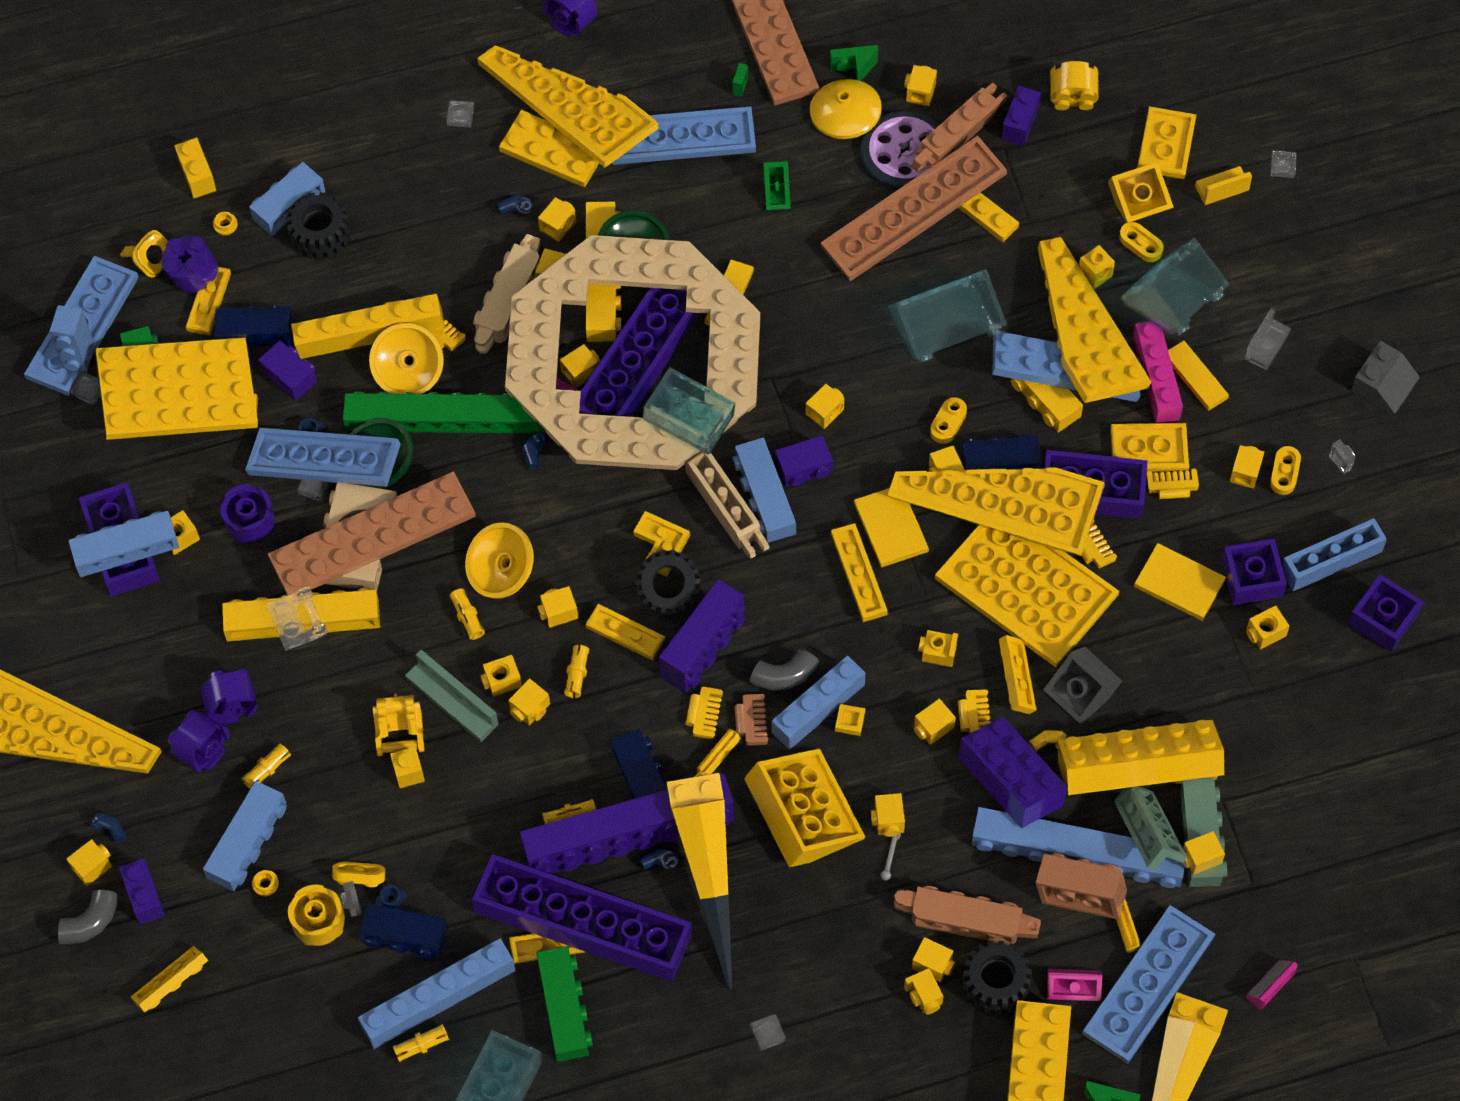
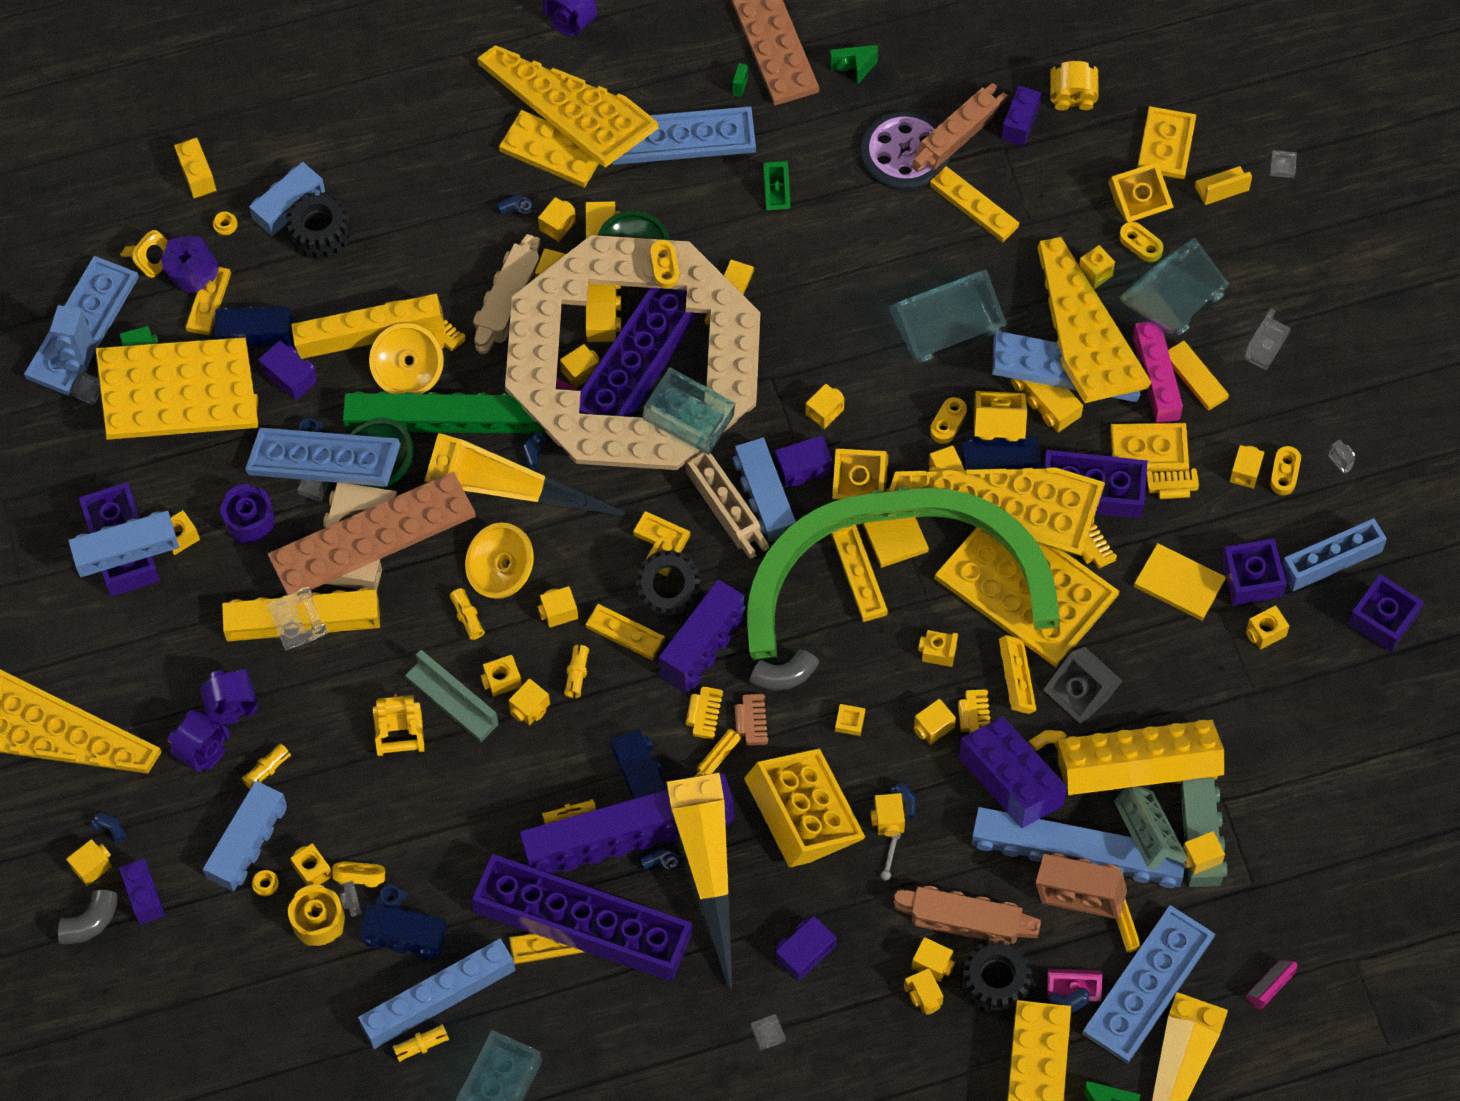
yellow plate [131,946,208,1012] -> none
yellow brick [390,747,425,788] -> none
clear plate [447,100,474,127] -> none
green brick [537,946,593,1062] -> none
medium blue brick [772,656,866,750] -> none
yellow dish [810,79,882,139] -> none
nougat plate [821,136,1007,281] -> none
yellow brick [904,65,937,107] -> none
dark grey slope [1351,341,1420,416] -> none
none -> yellow brick [290,843,332,886]
none -> yellow plate [425,433,626,515]
none -> yellow plate [650,240,679,289]
none -> bright green arch [747,487,1060,661]
none -> dark purple brick [776,916,837,982]
none -> yellow slope [832,449,888,500]
none -> dark blue arm [890,782,917,819]
none -> yellow brick [974,391,1027,441]
none -> dark blue arm [1049,988,1090,1012]

